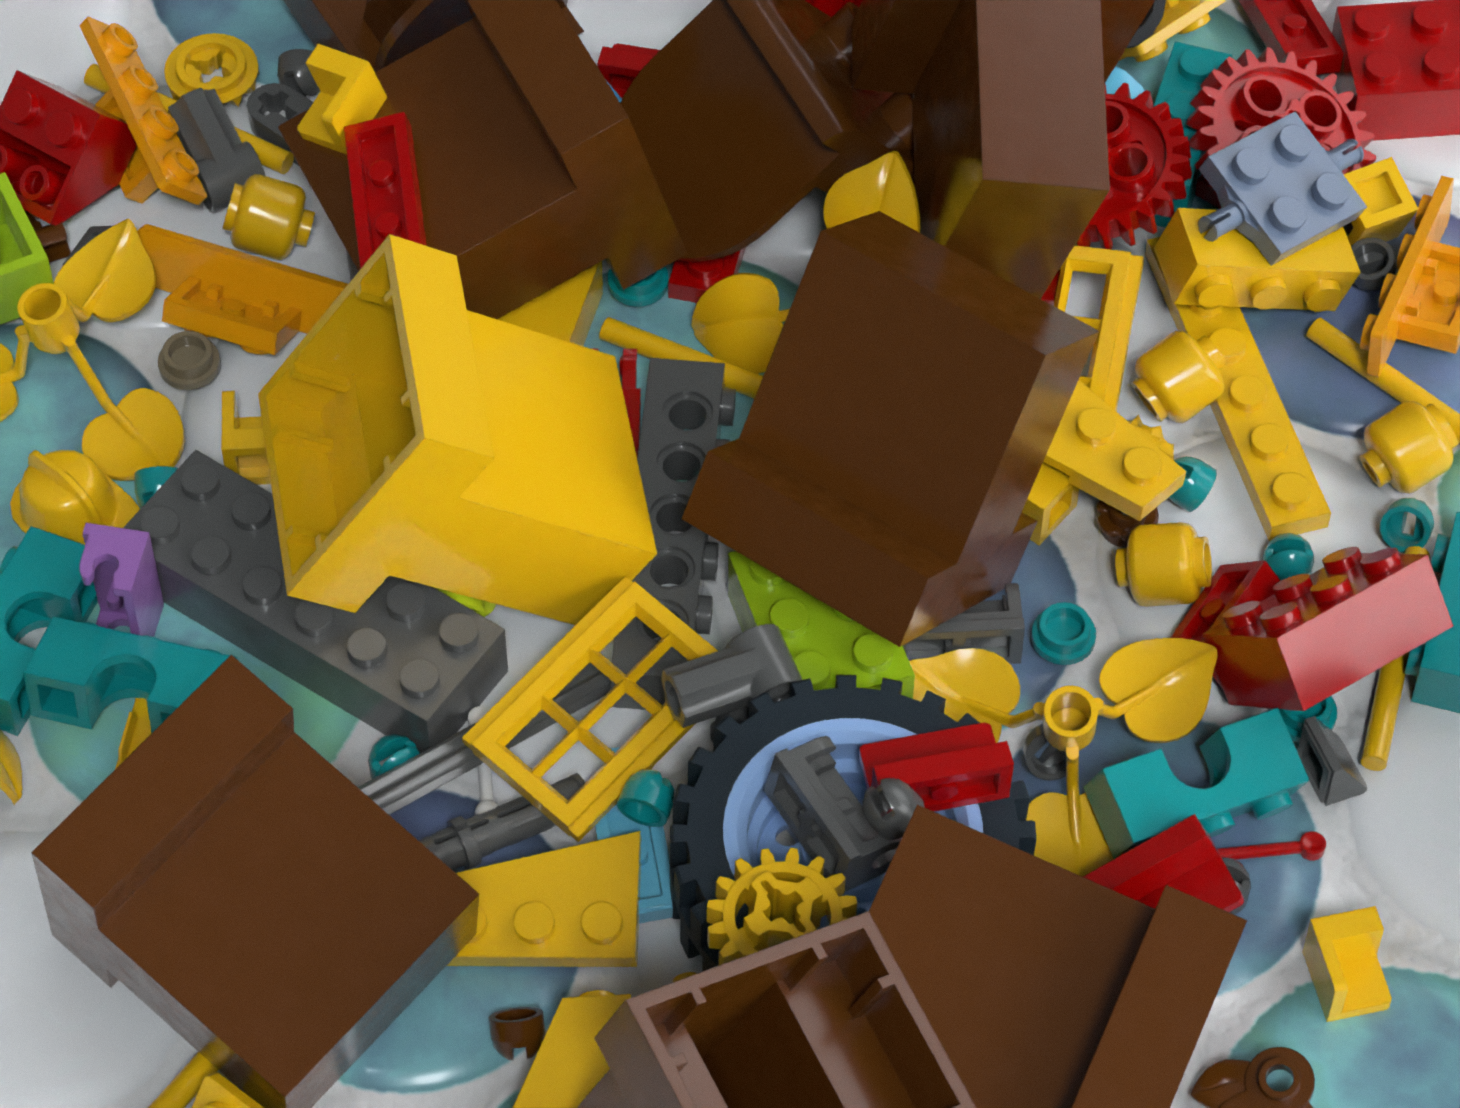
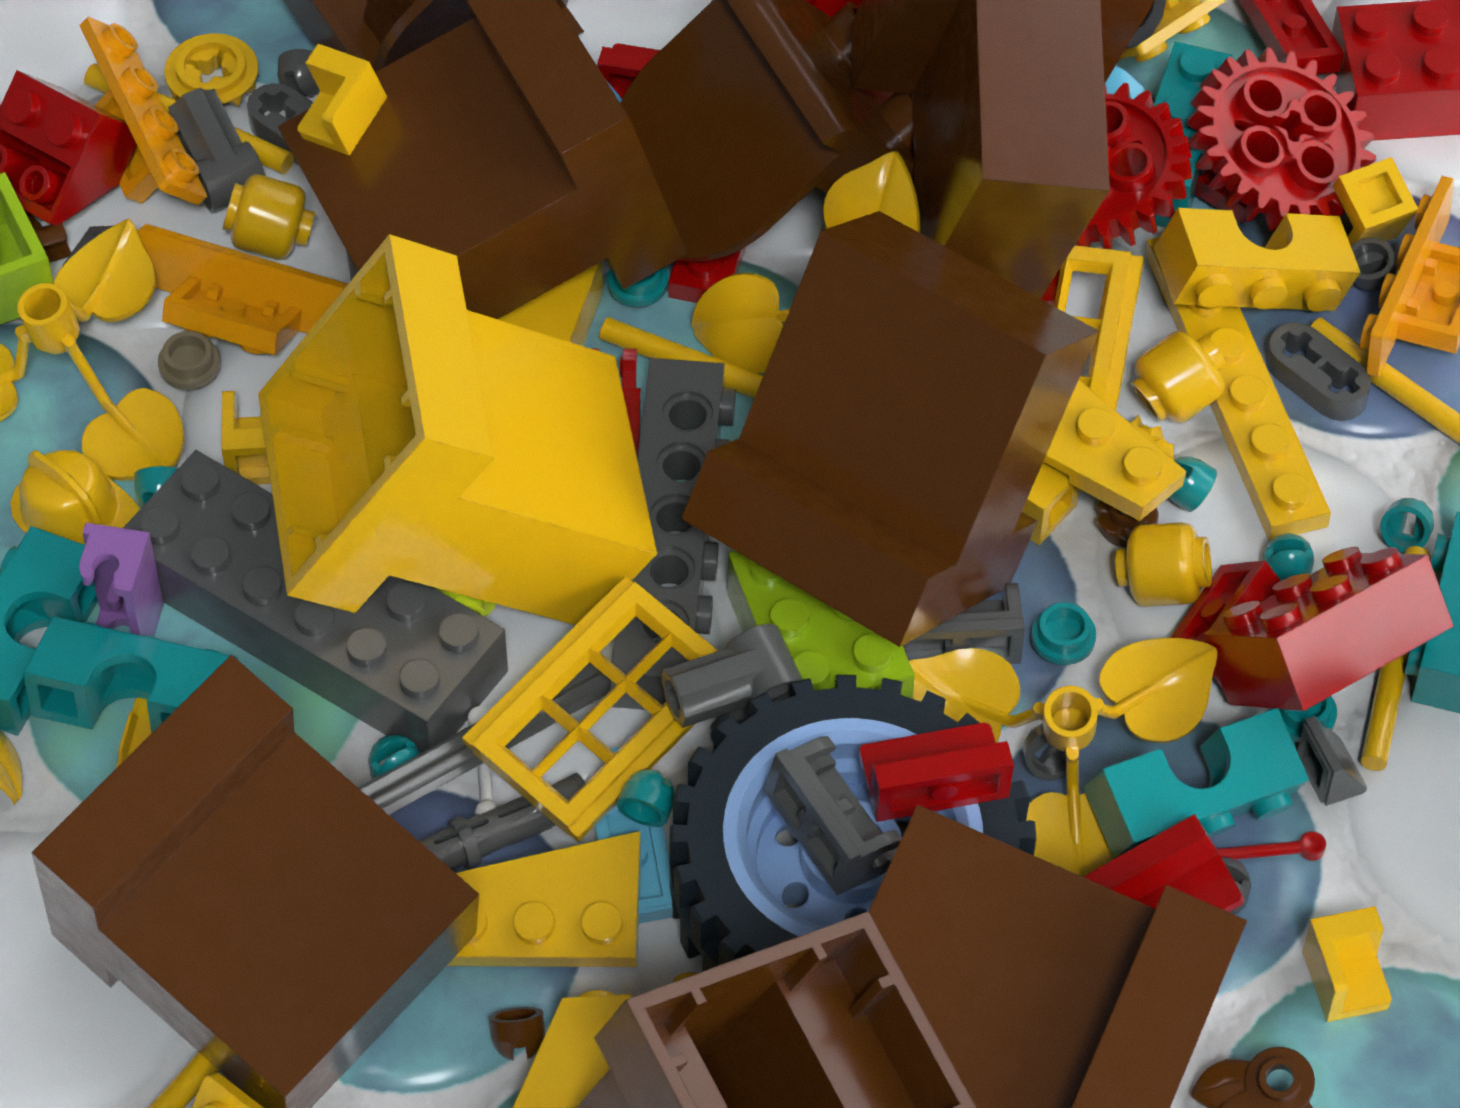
red plate [344,112,427,269] -> none
yellow gear [707,847,857,965] -> none
dark grey hinge [863,778,924,840] -> none
sand blue plate [1198,111,1367,266] -> none
yellow head [1360,401,1458,494] -> none
none -> dark grey beam [1266,322,1371,421]

